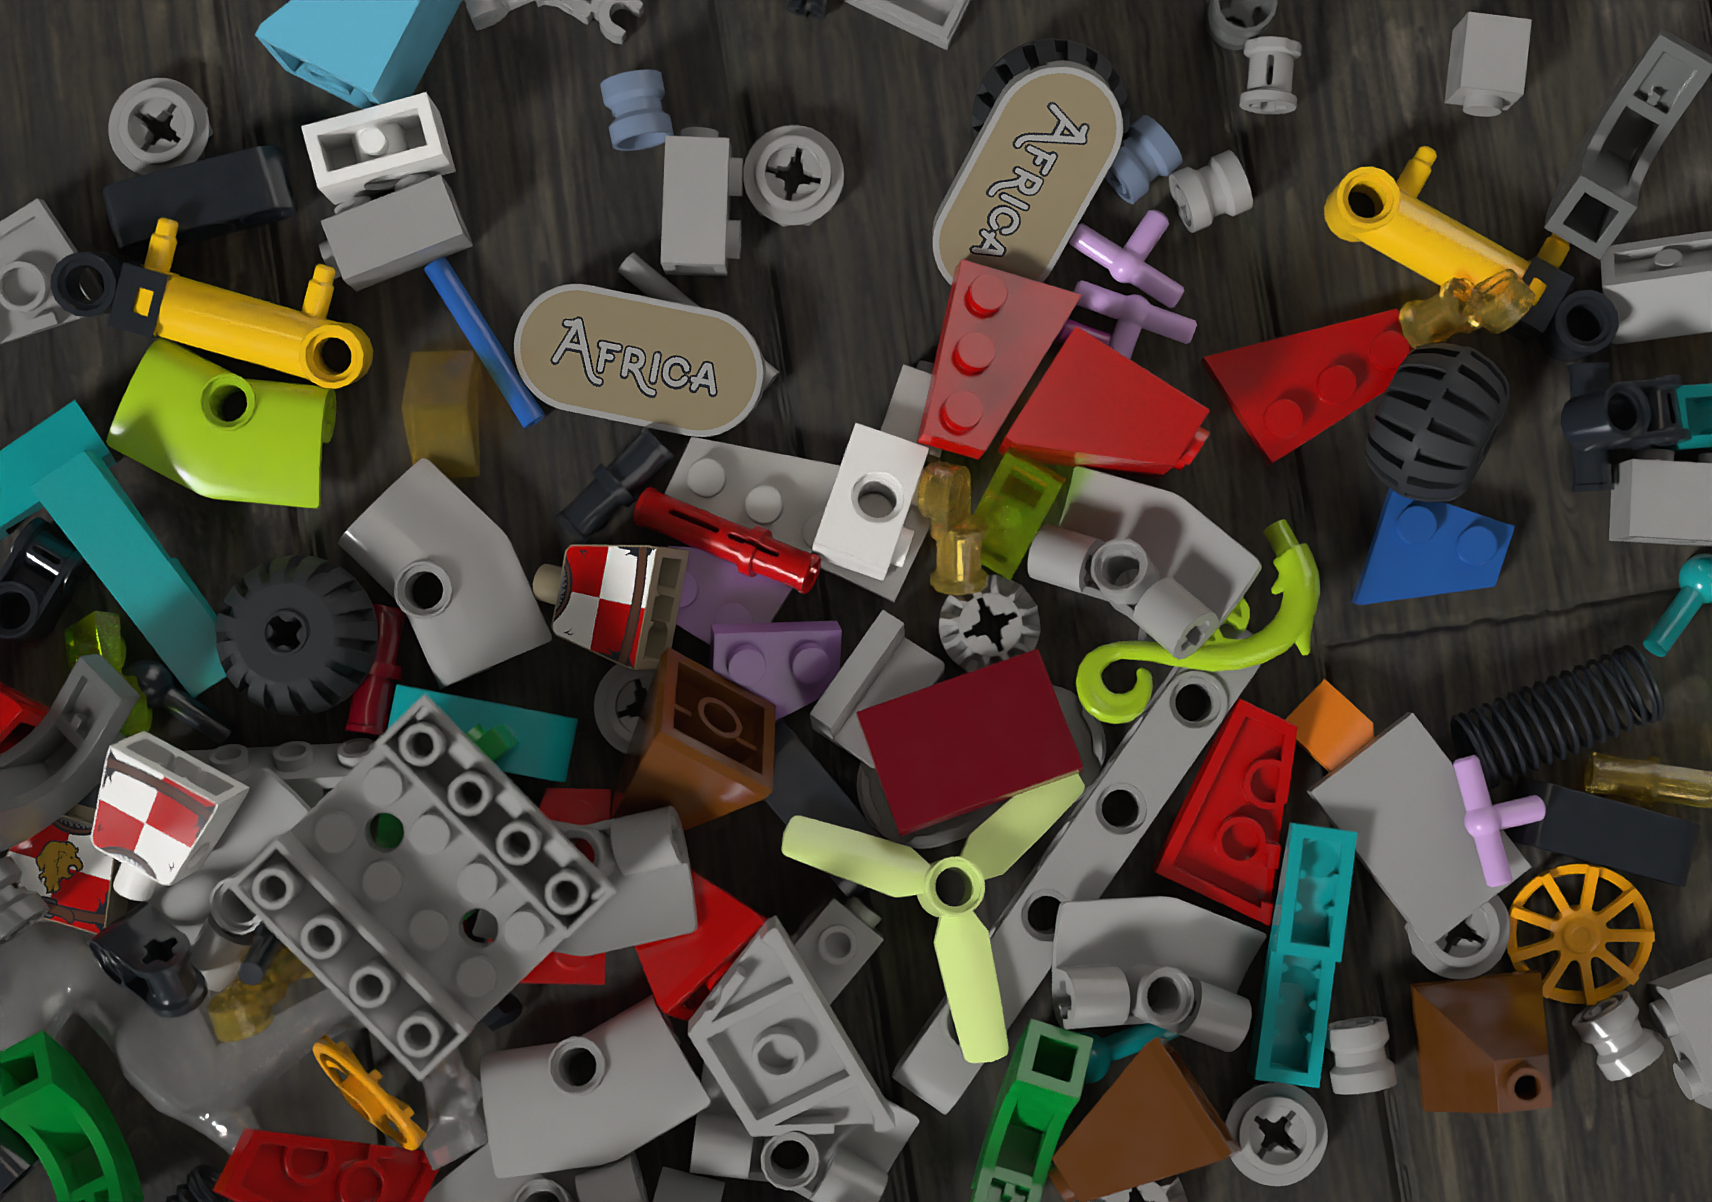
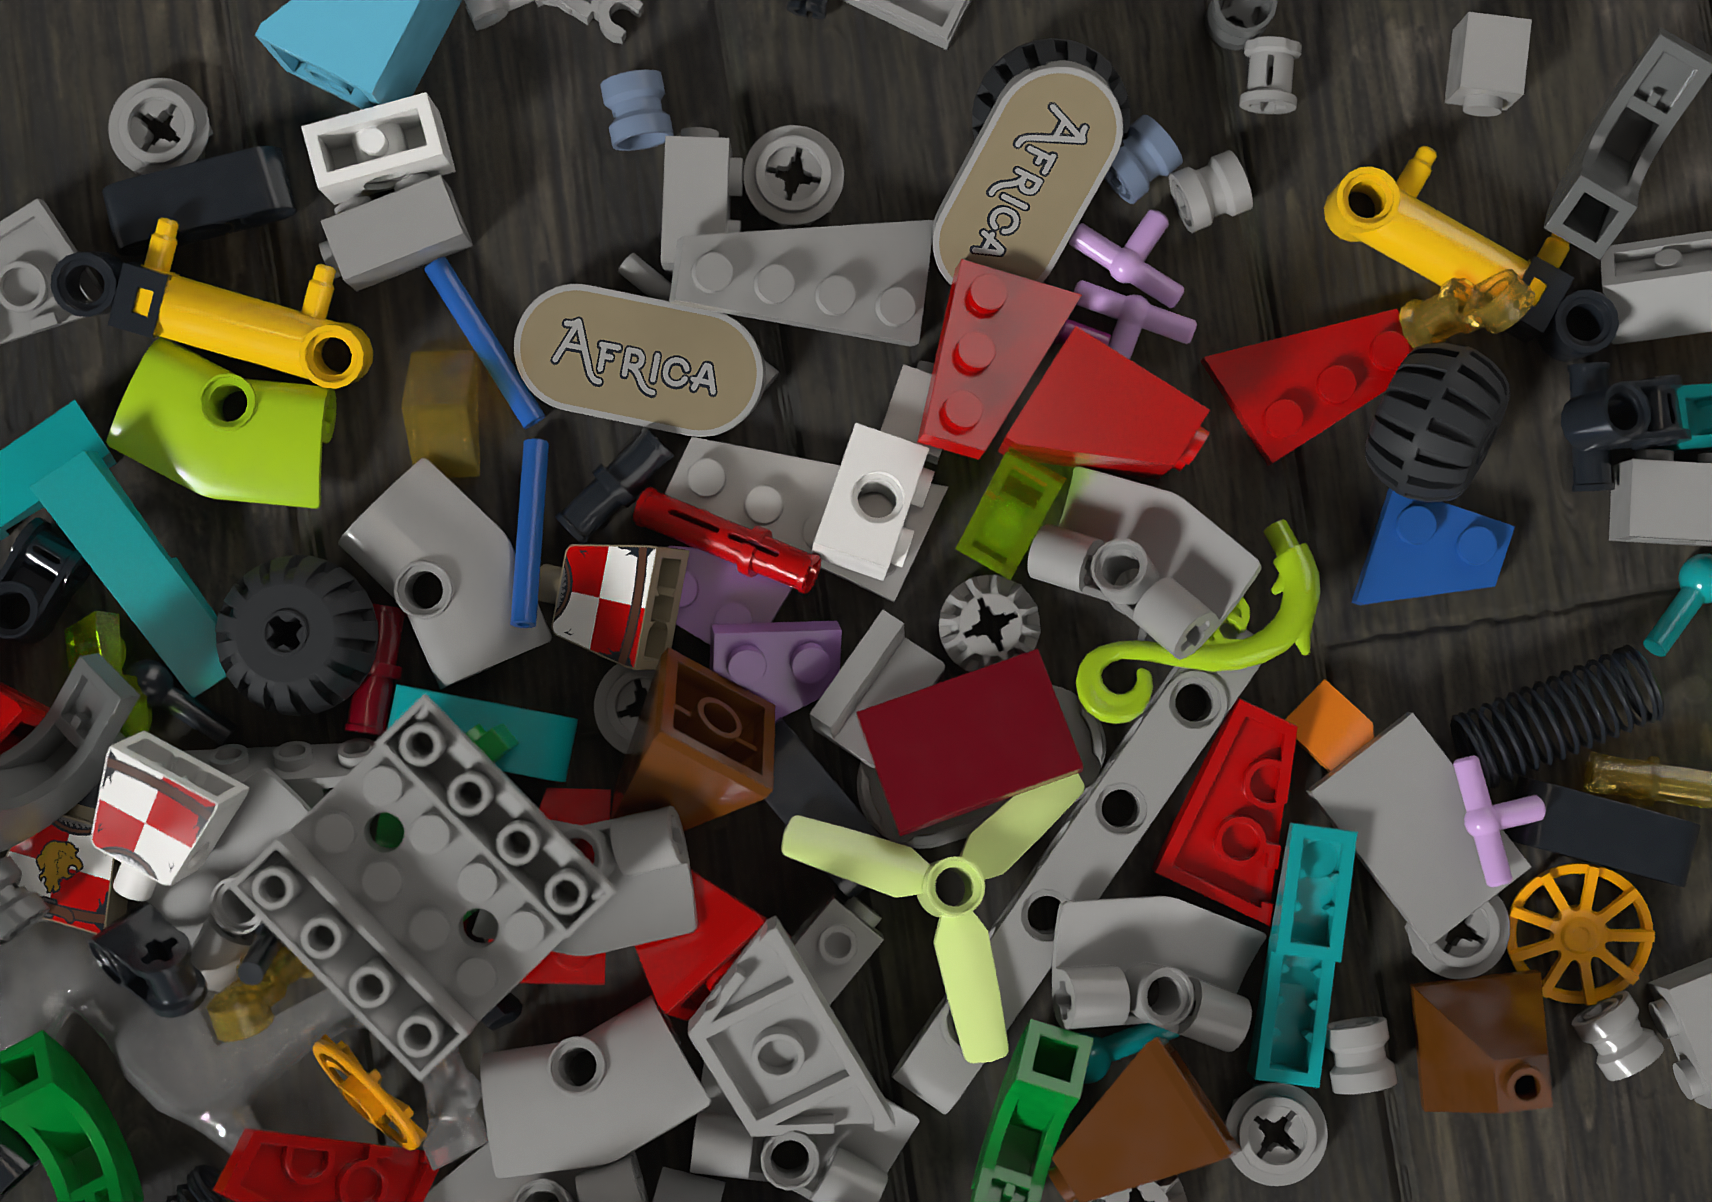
clear yellow connector [918,461,988,595] -> none
none -> blue piece [510,439,549,628]
none -> light grey wing [669,220,934,347]

